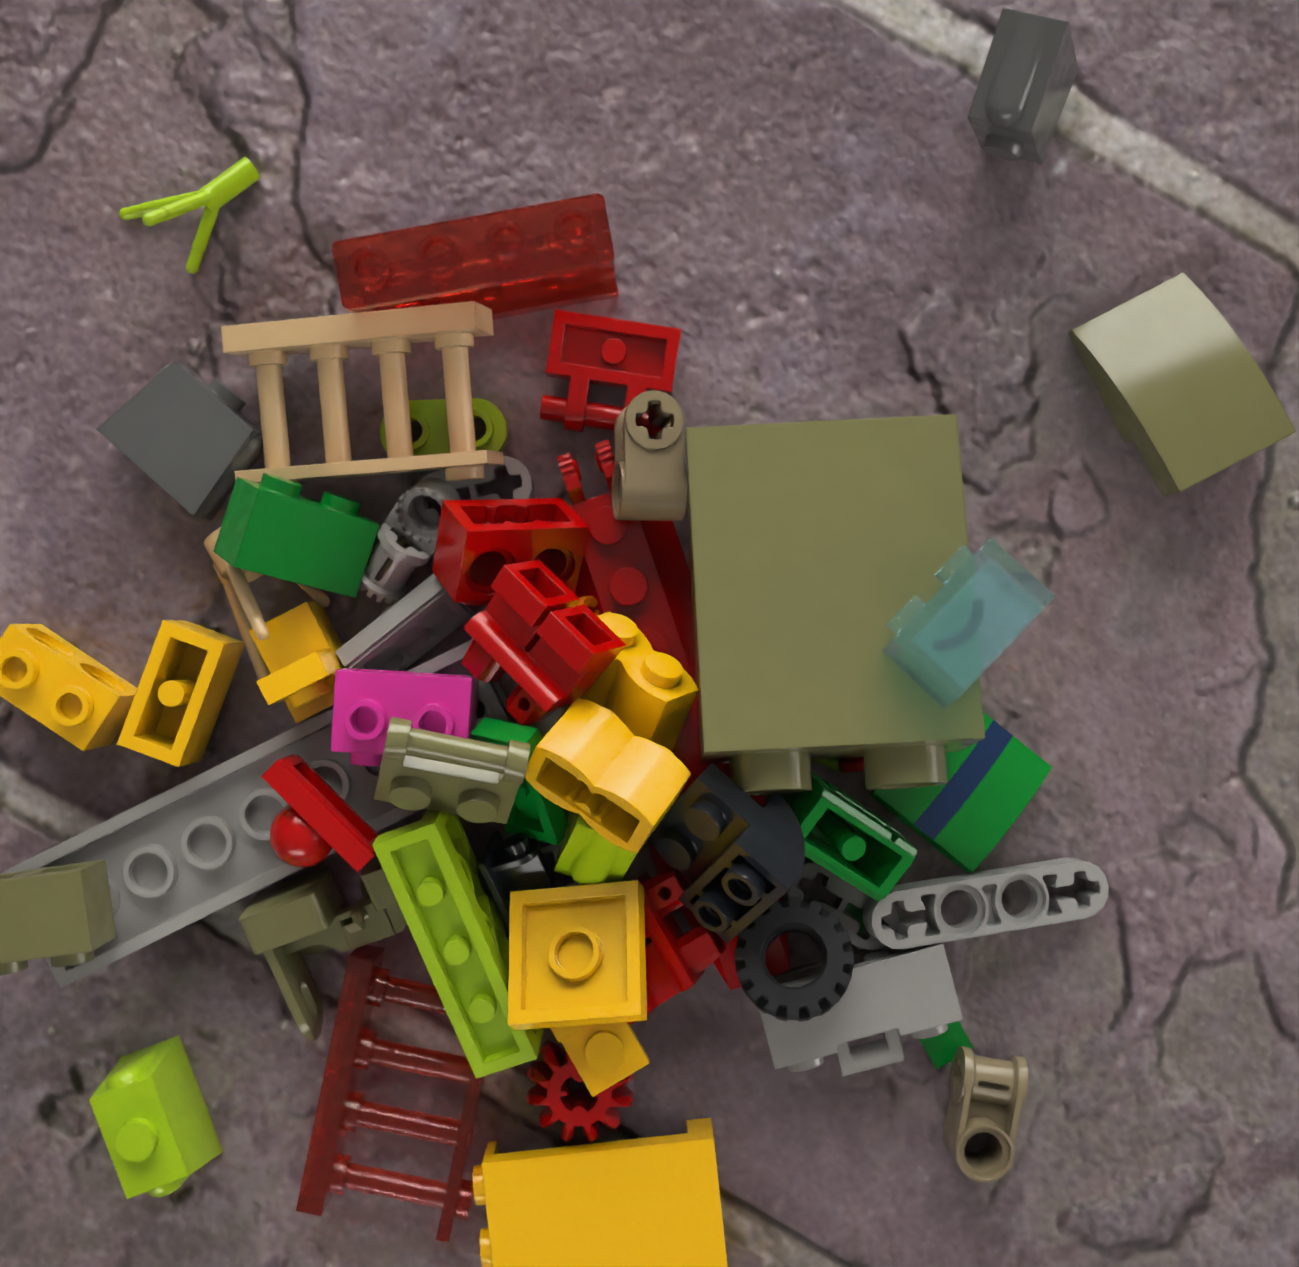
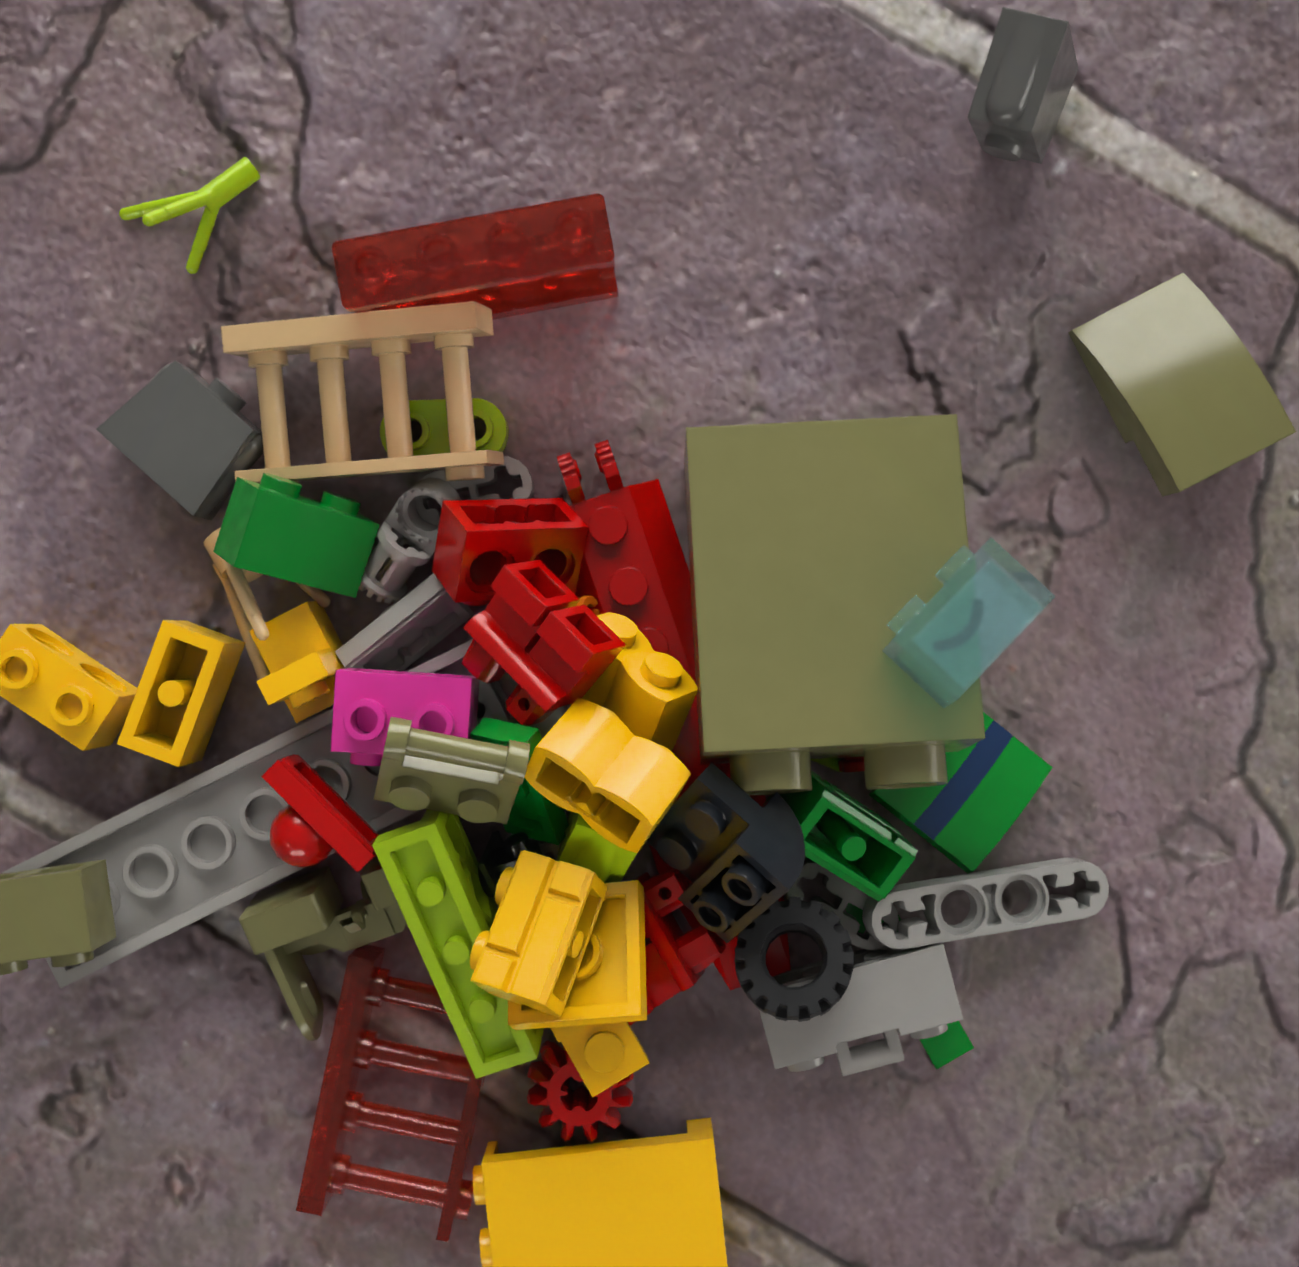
lime torso [89,1035,224,1199] -> none
red plate [540,309,682,437] -> none
dark tan piece [612,390,688,521] -> none
dark tan piece [943,1046,1028,1182] -> none
none -> yellow brick [470,850,608,1017]

